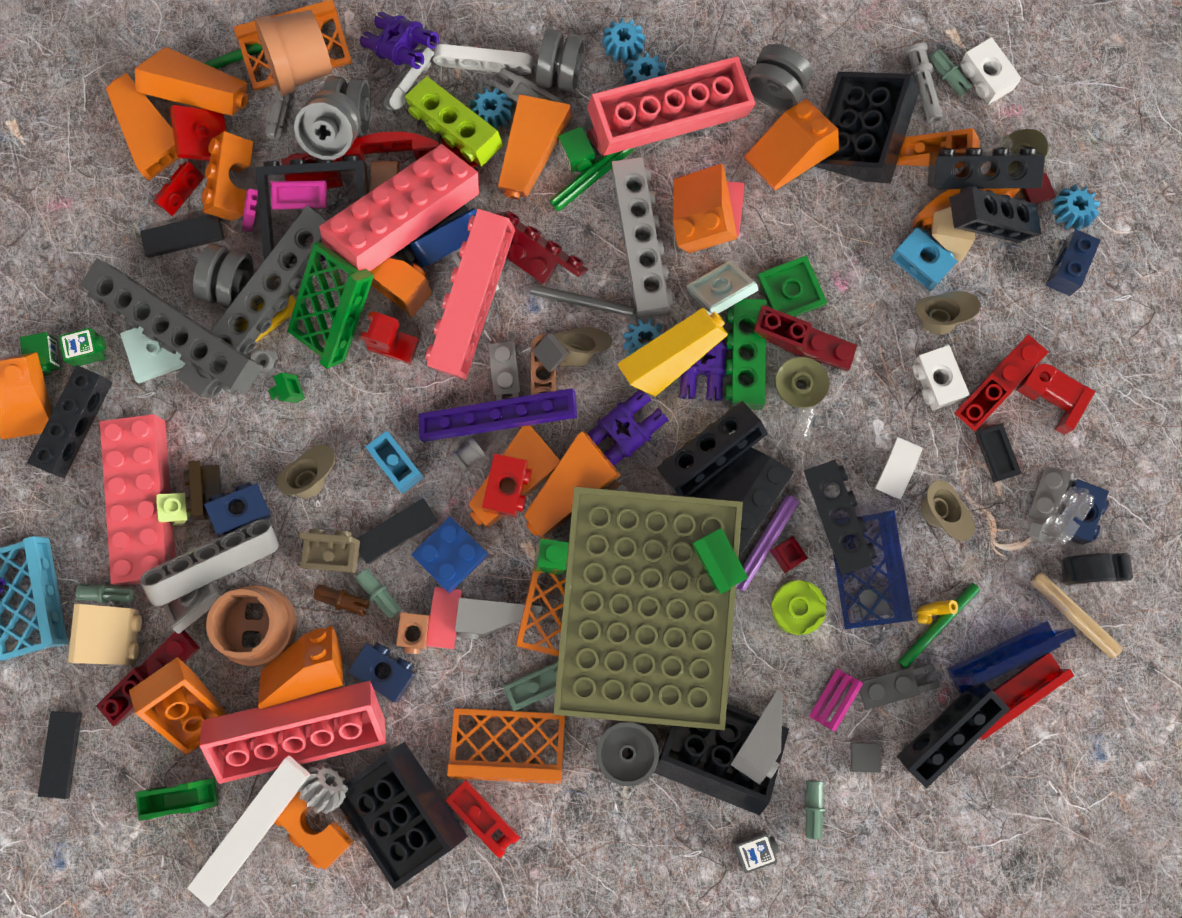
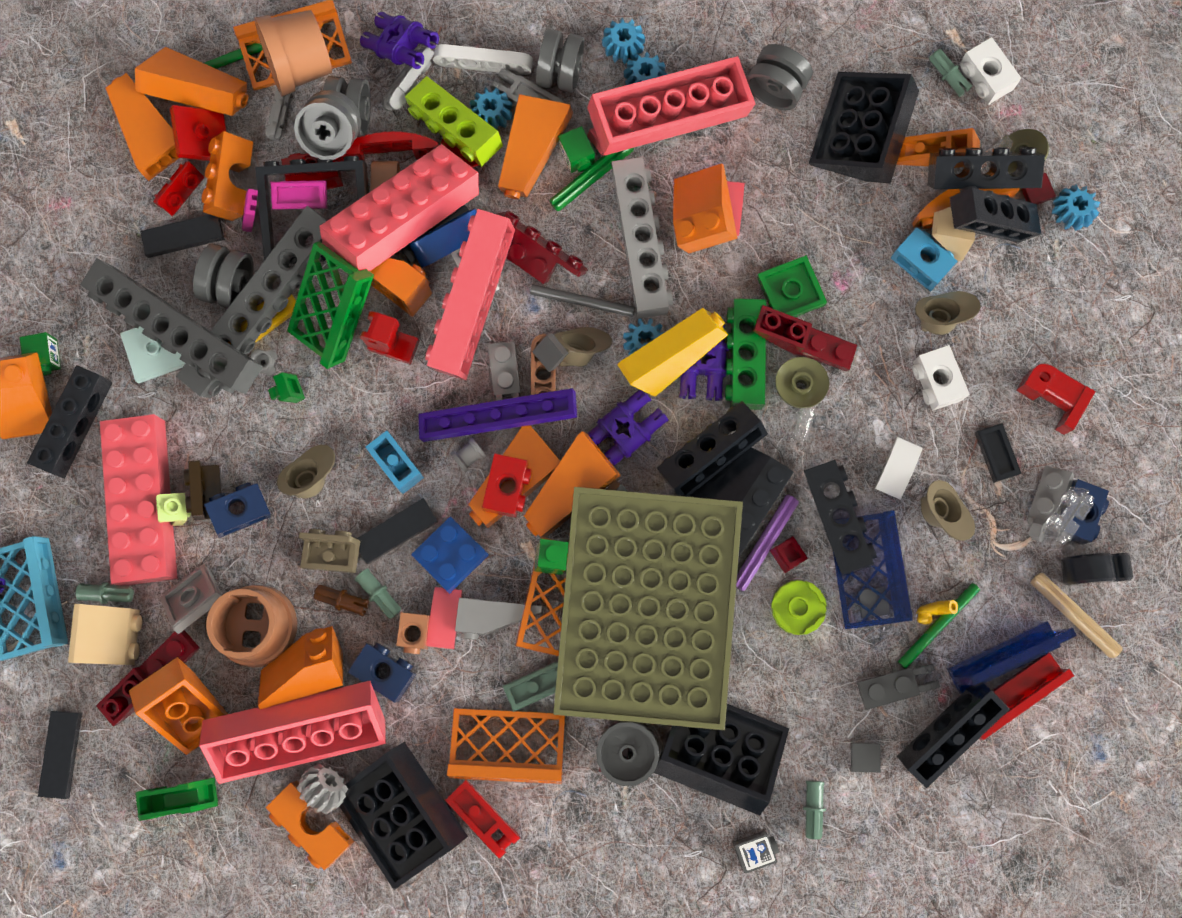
green brick [58,328,106,368] -> none
light grey beam [140,519,279,606] -> none
white tile [187,756,311,907] -> none
light aqua plate [686,260,758,313] -> none
green panel [691,529,748,595] -> none
light grey slope [731,689,783,784] -> none
orange slope [744,98,839,191] -> none
dark pink tile [809,669,863,732] -> none
light grey pin [904,43,943,123] -> none
red slope [954,334,1049,432] -> none
dark blue brick [1045,229,1101,296] -> none

